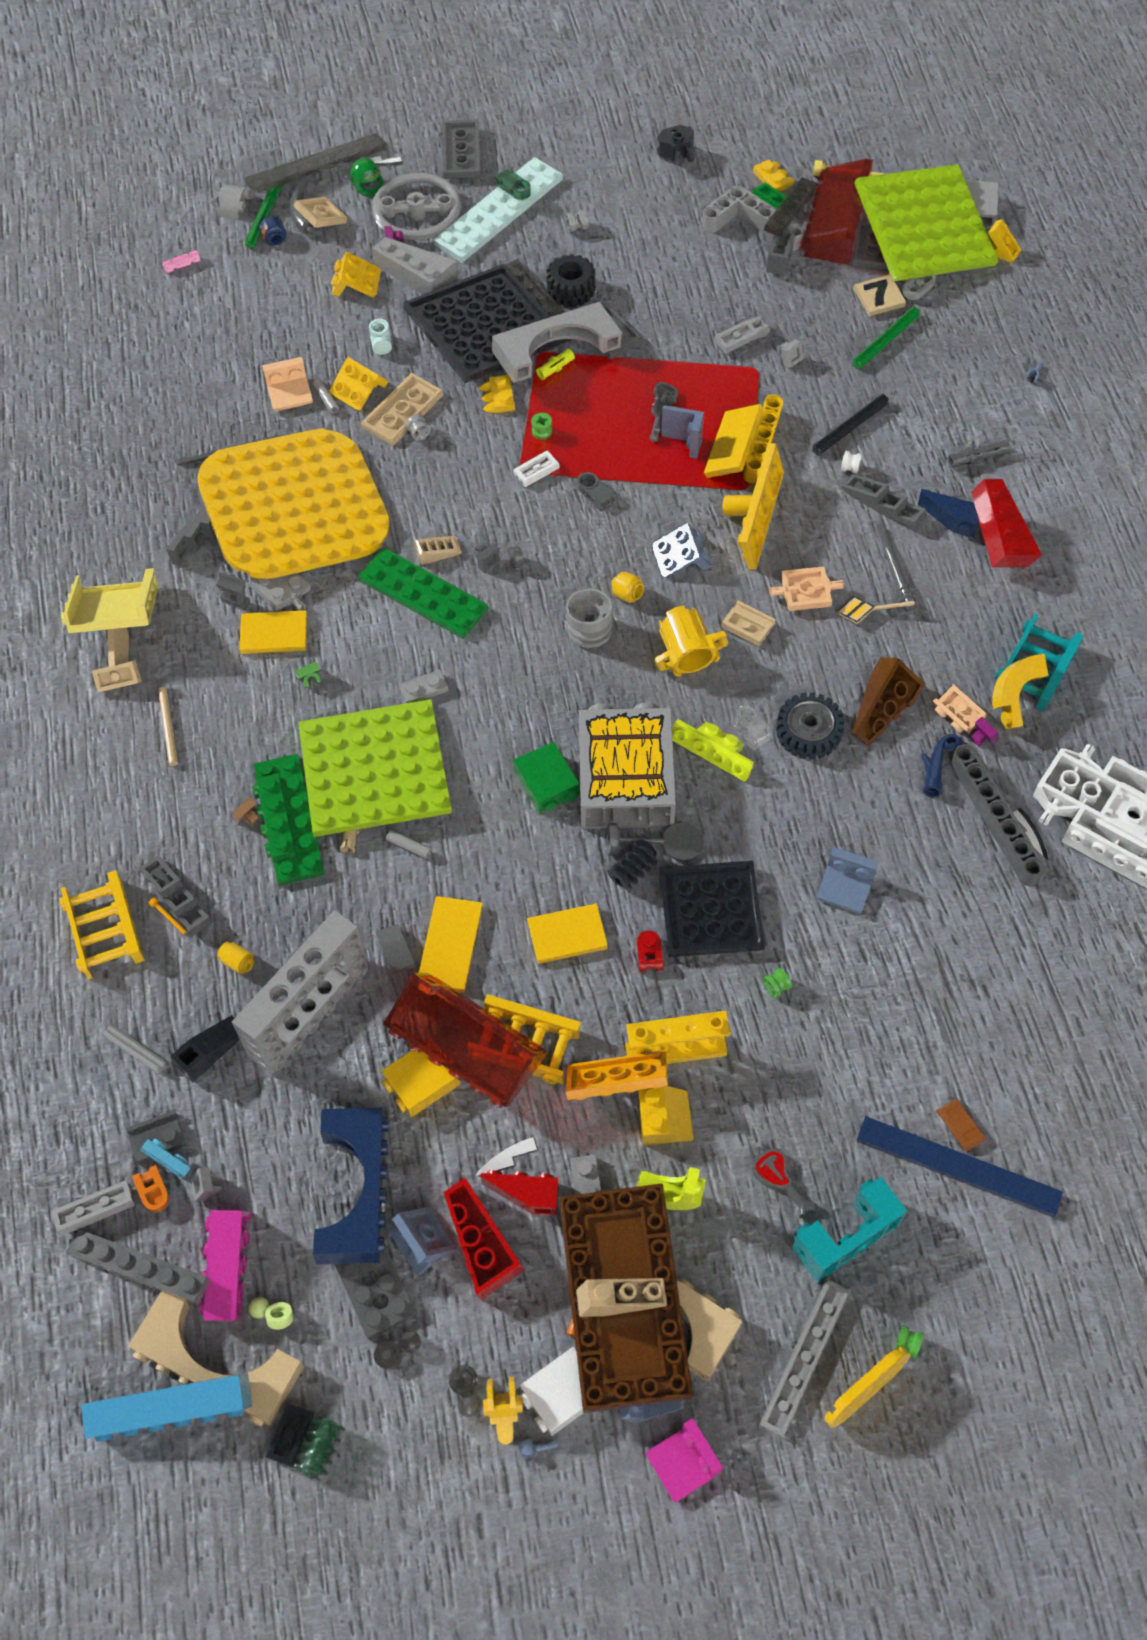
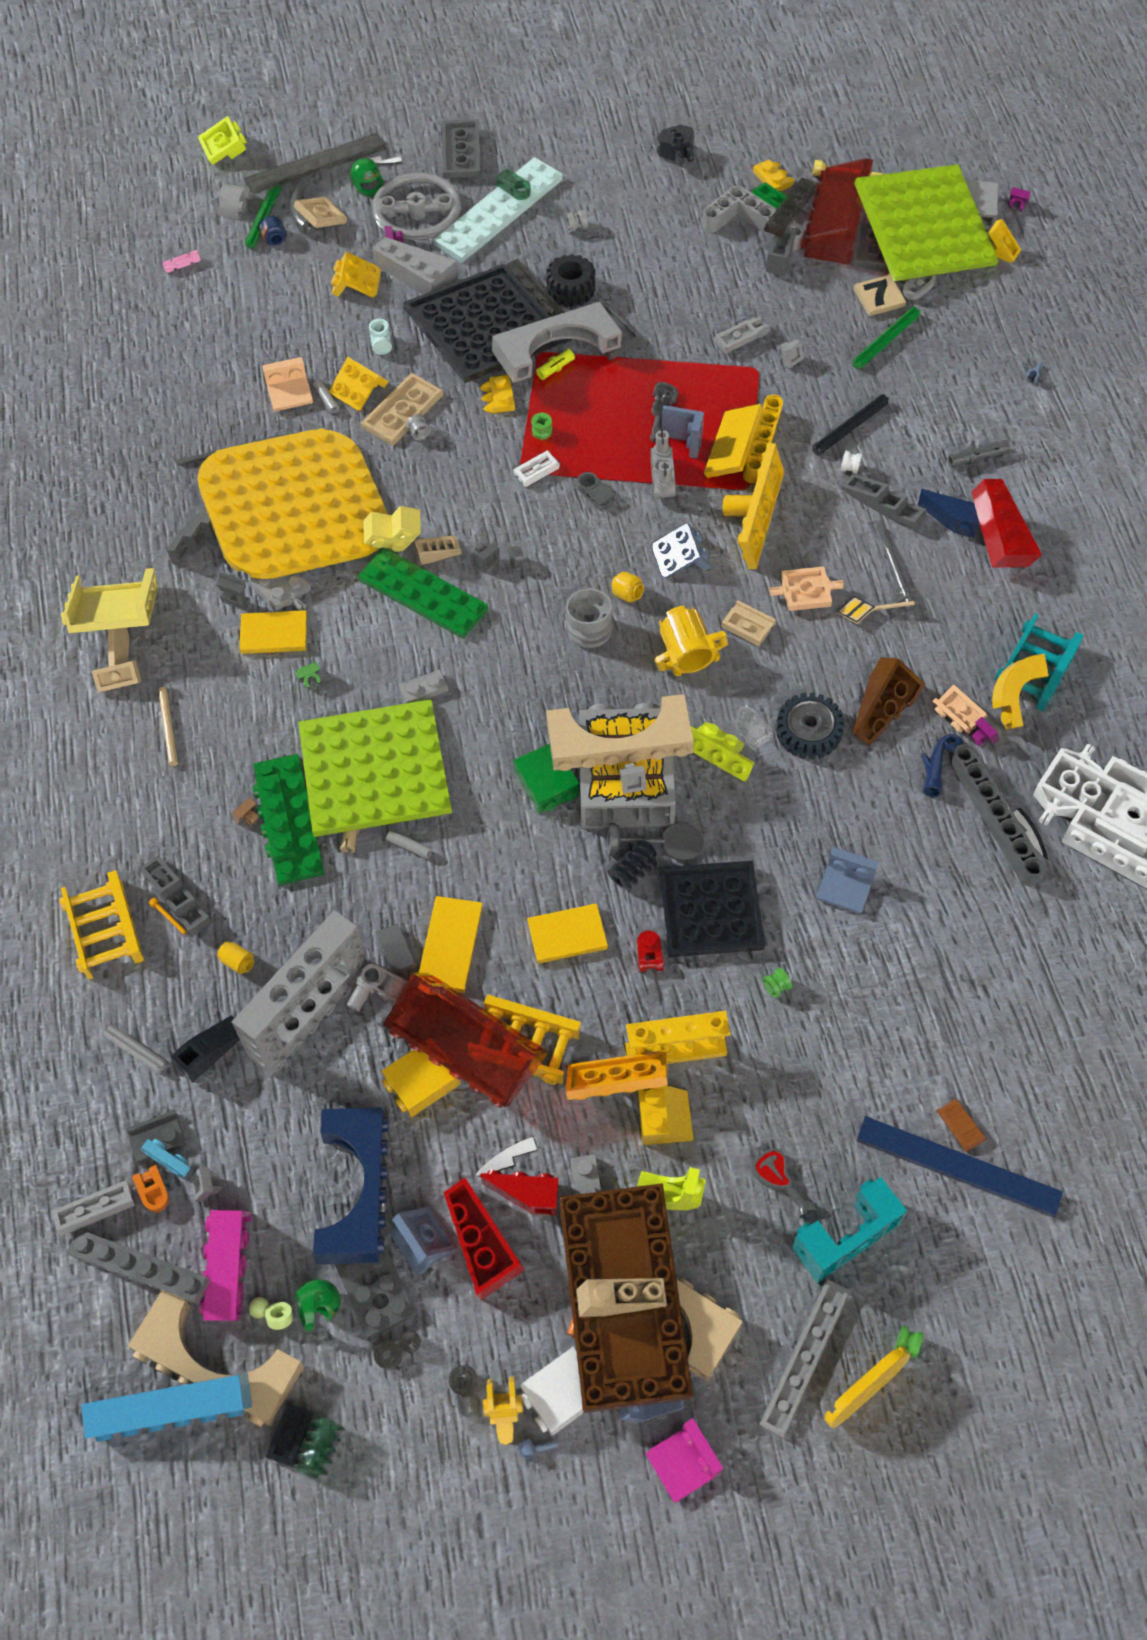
none -> neon yellow plate [198,116,248,165]
none -> green helmet [295,1279,341,1332]
none -> light grey piece [347,964,426,1037]
none -> light yellow brick [364,506,421,552]
none -> tan arch [546,694,694,771]
none -> light grey tile [620,763,646,794]
none -> light grey piece [651,431,675,498]
none -> magenta tile [1009,187,1031,212]

